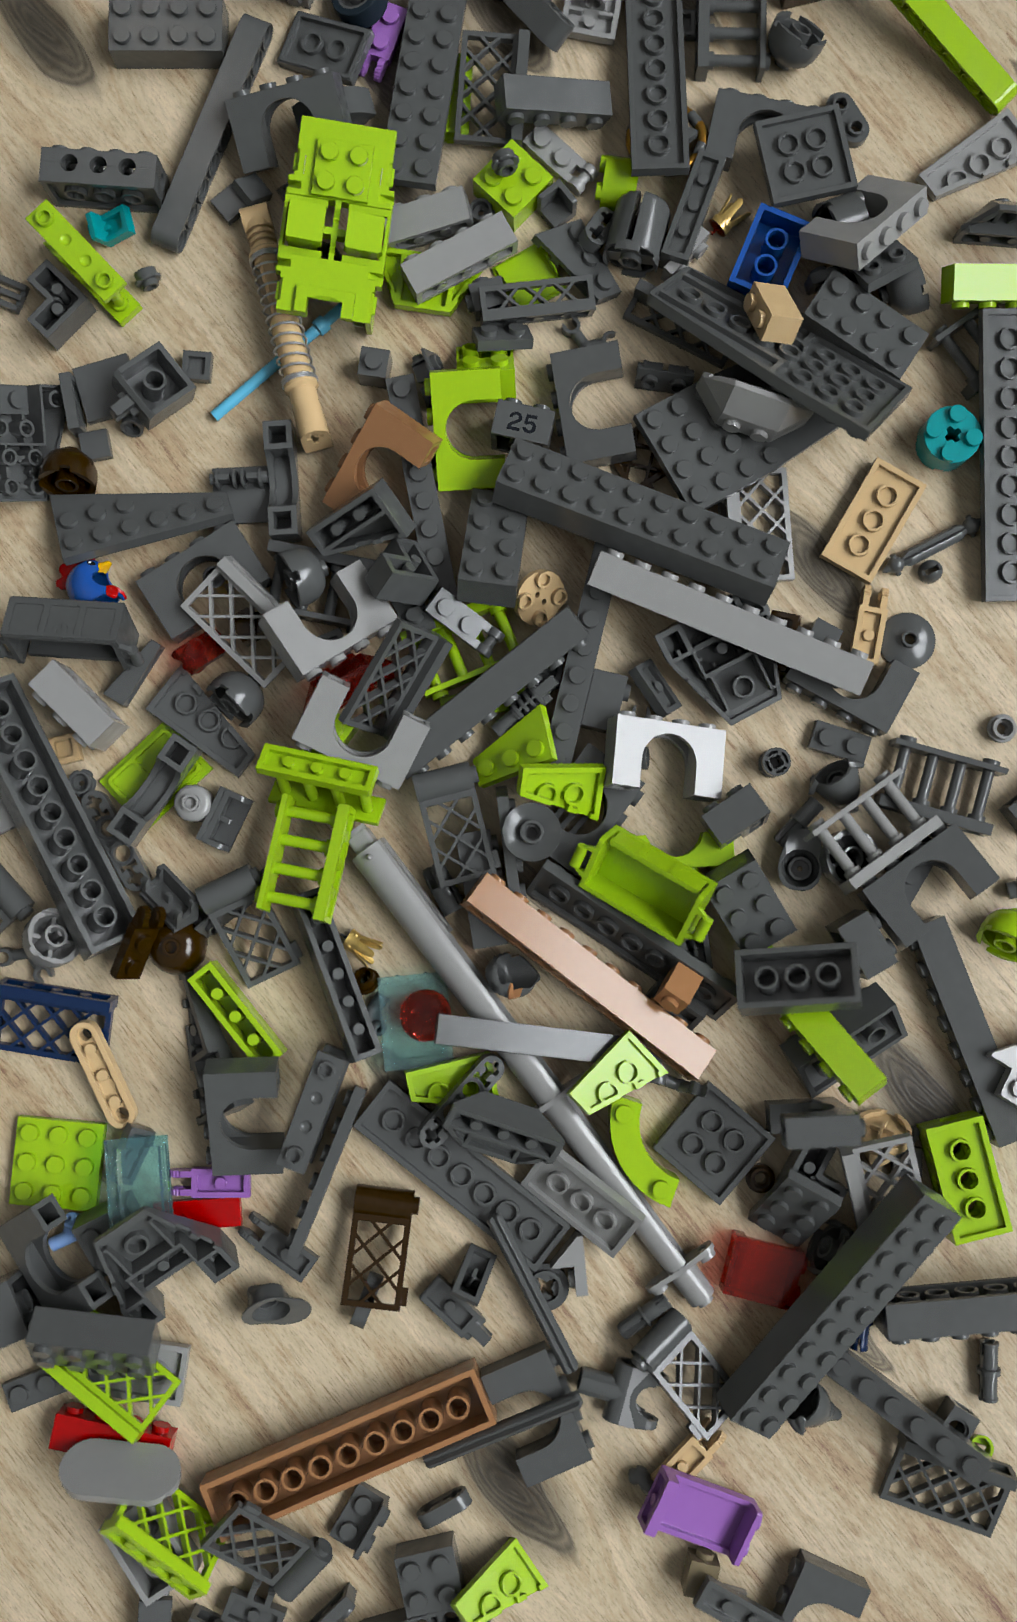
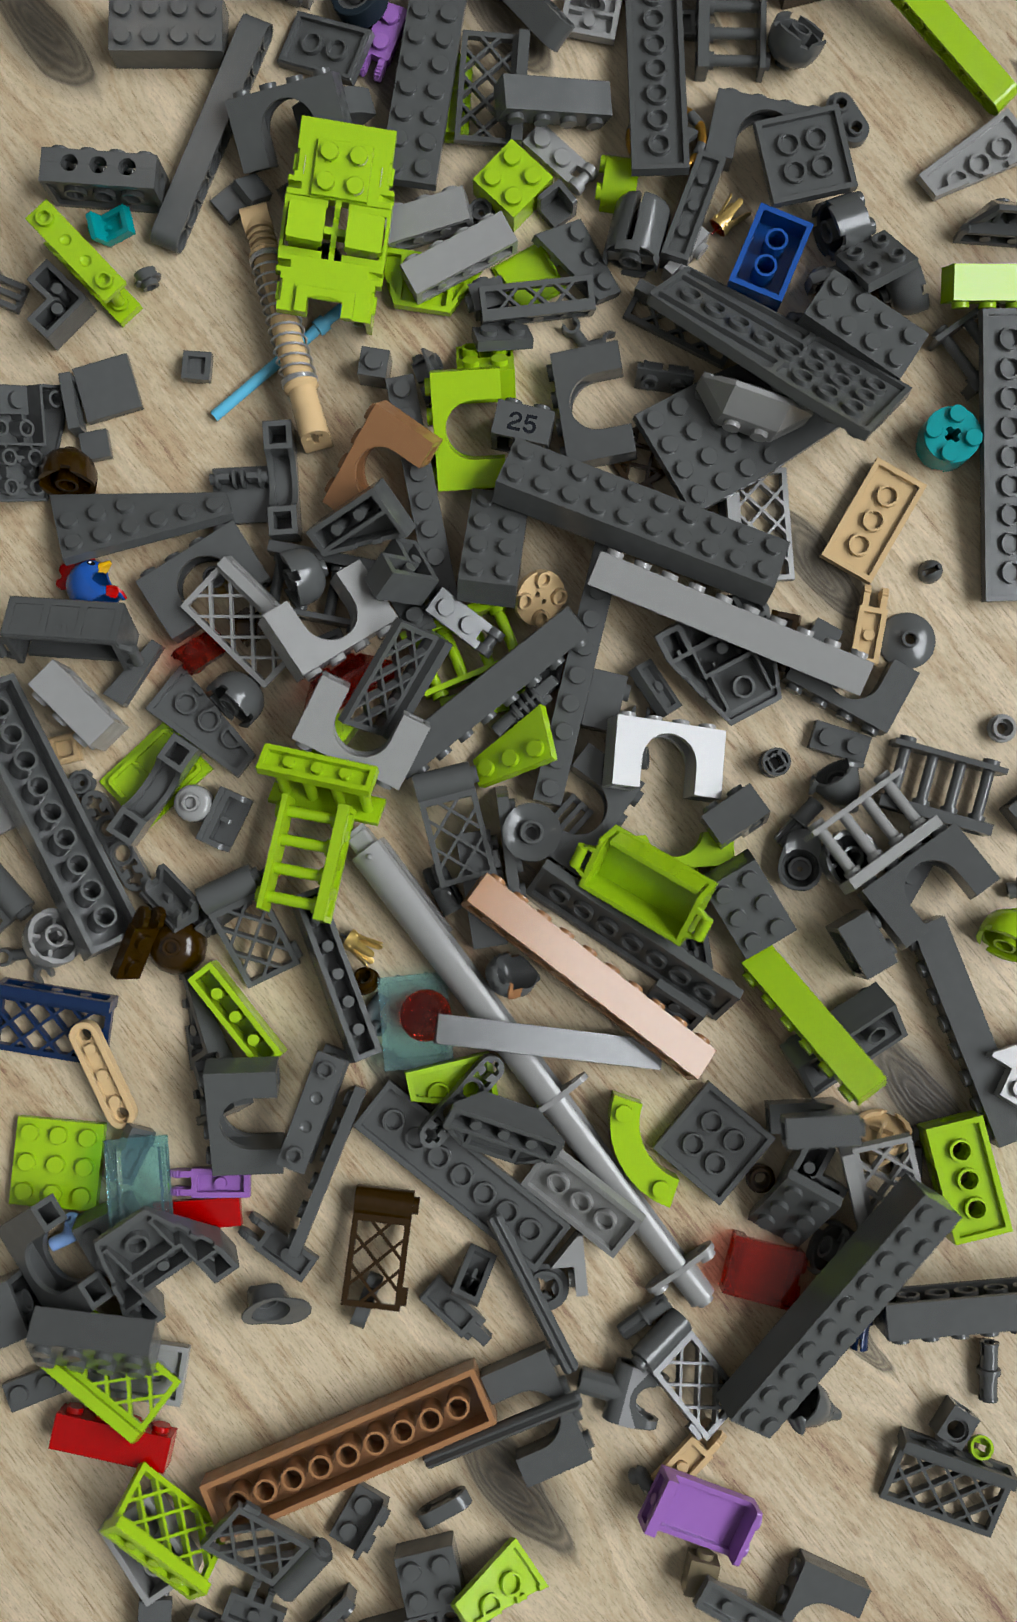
light grey tile [59,1438,181,1507] -> none
dark grey hinge [109,341,196,431] -> none
dark grey hinge [120,414,145,438] -> none
dark grey plate [491,148,520,177] -> none
lime wing [516,763,607,821] -> none
wing [566,1030,669,1115] -> none
dark grey beam [578,207,614,253] -> none
dark grey arm [650,1074,709,1098] -> none
medium nougat brick [653,962,703,1015] -> none
dark grey brick [734,942,863,1016] -> none
tan brick [743,281,804,345] -> none
light grey arch [799,175,929,271] -> none
dark grey brick [826,1348,994,1489] -> none
dark grey wheel [882,515,980,576] -> none

